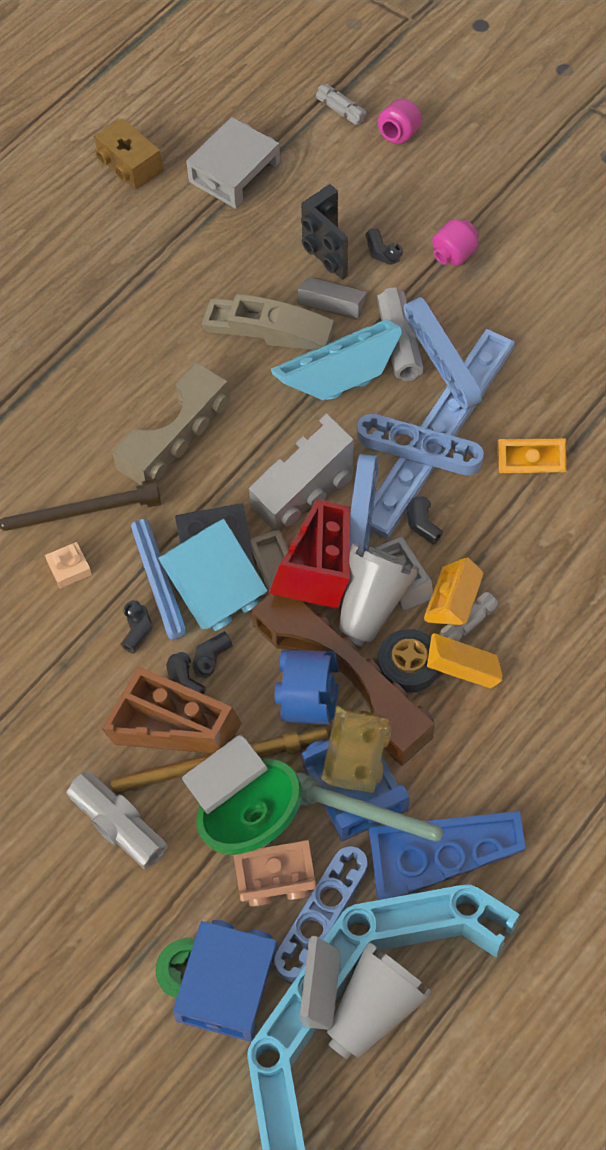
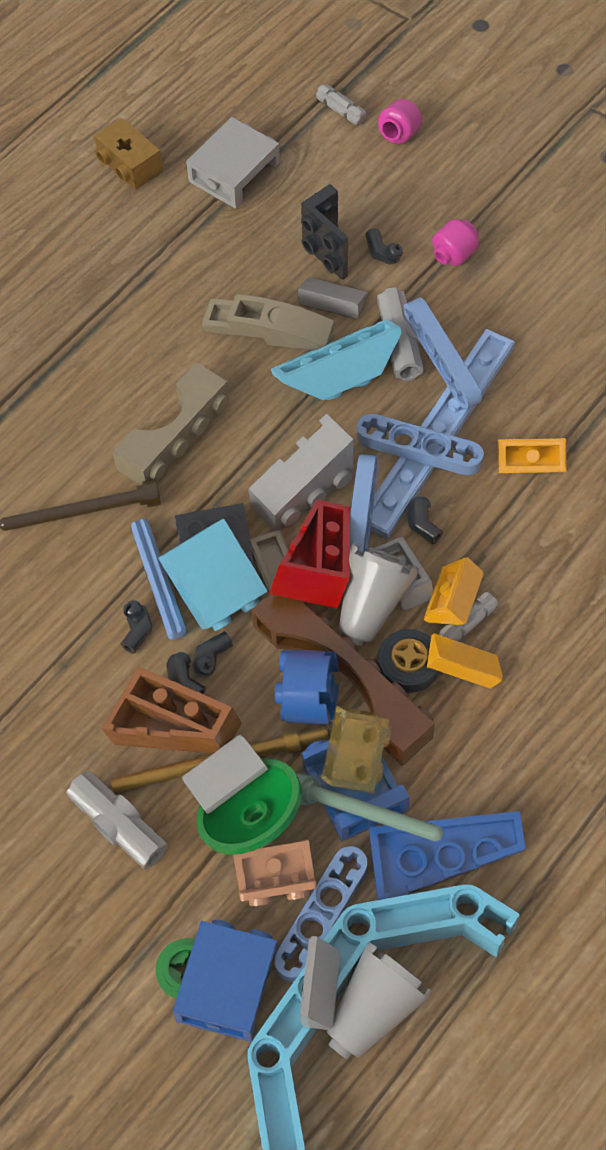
light nougat tile [45,542,92,589] -> none

